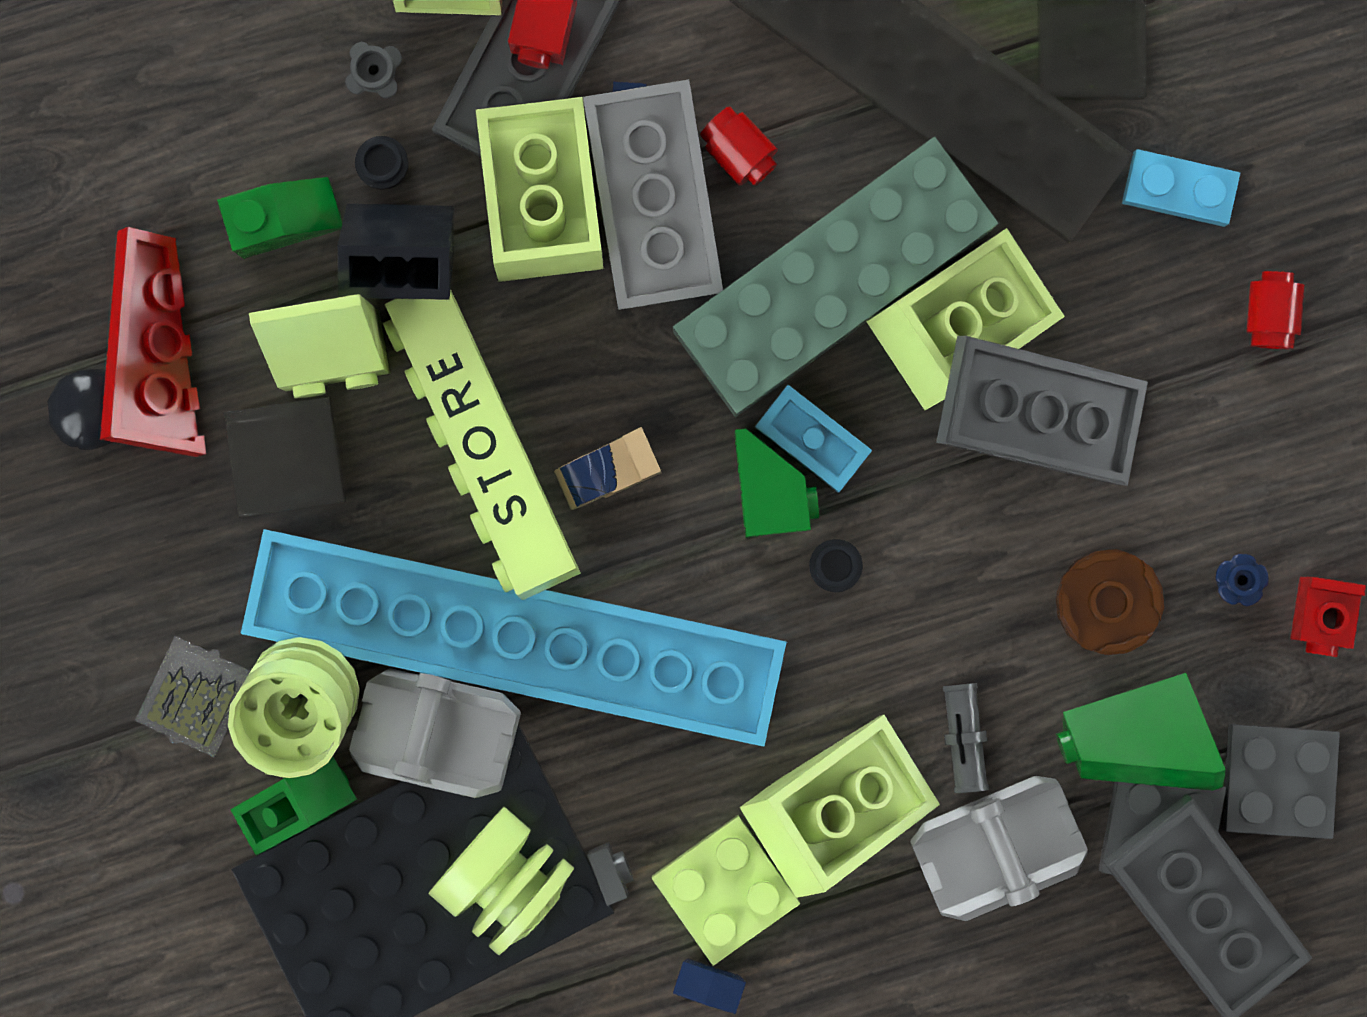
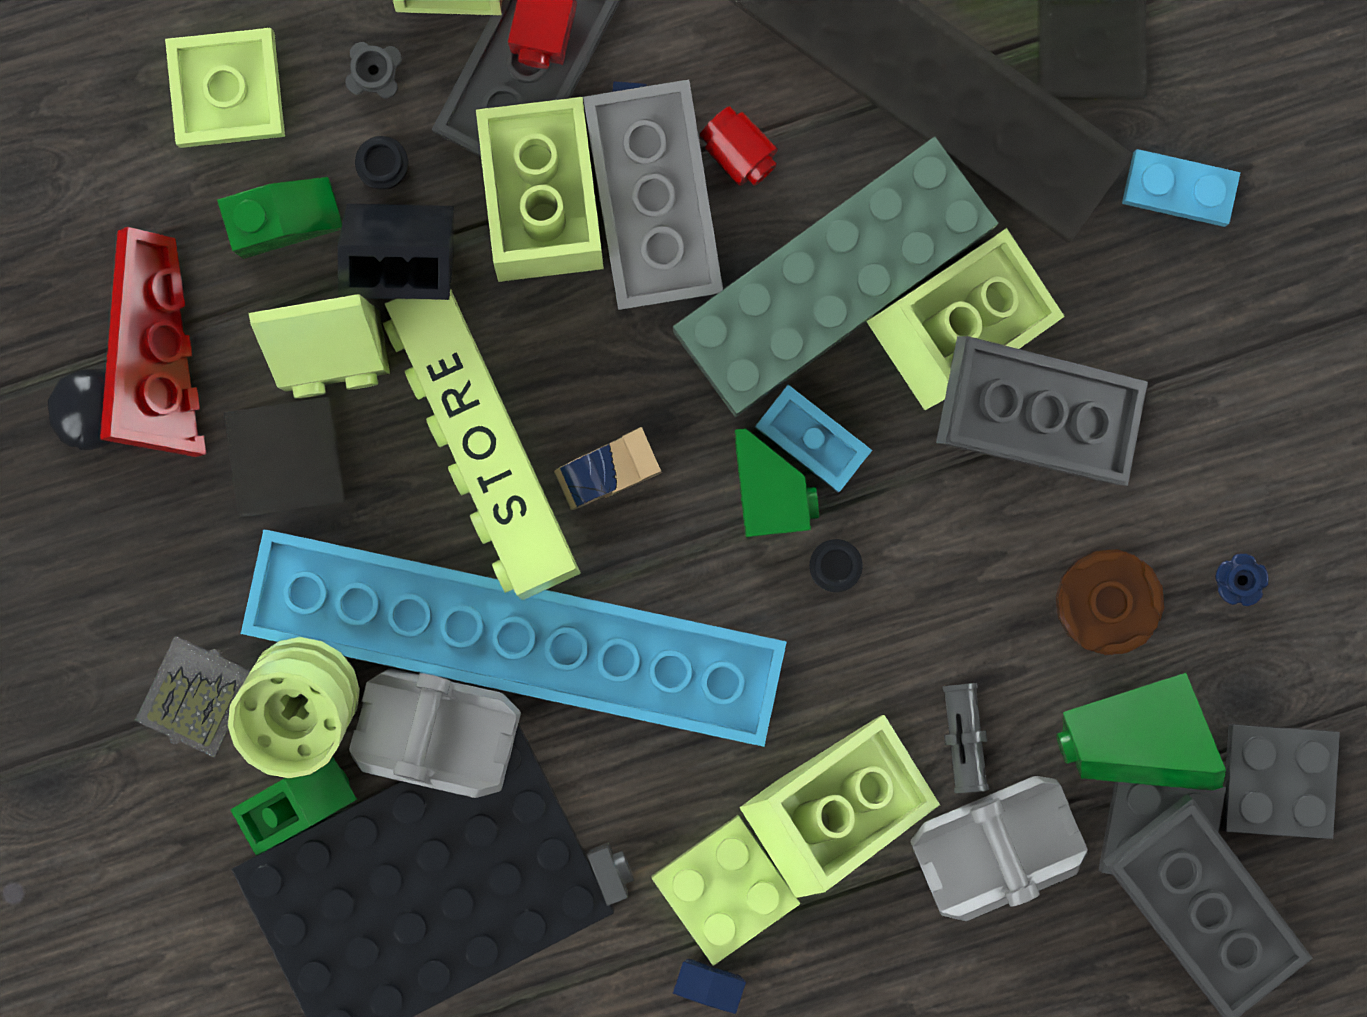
yellowish green wheel [428,807,574,955] -> none
red brick [1246,271,1305,349] -> none
red brick [1290,577,1366,657] -> none
none -> yellowish green plate [165,28,285,148]

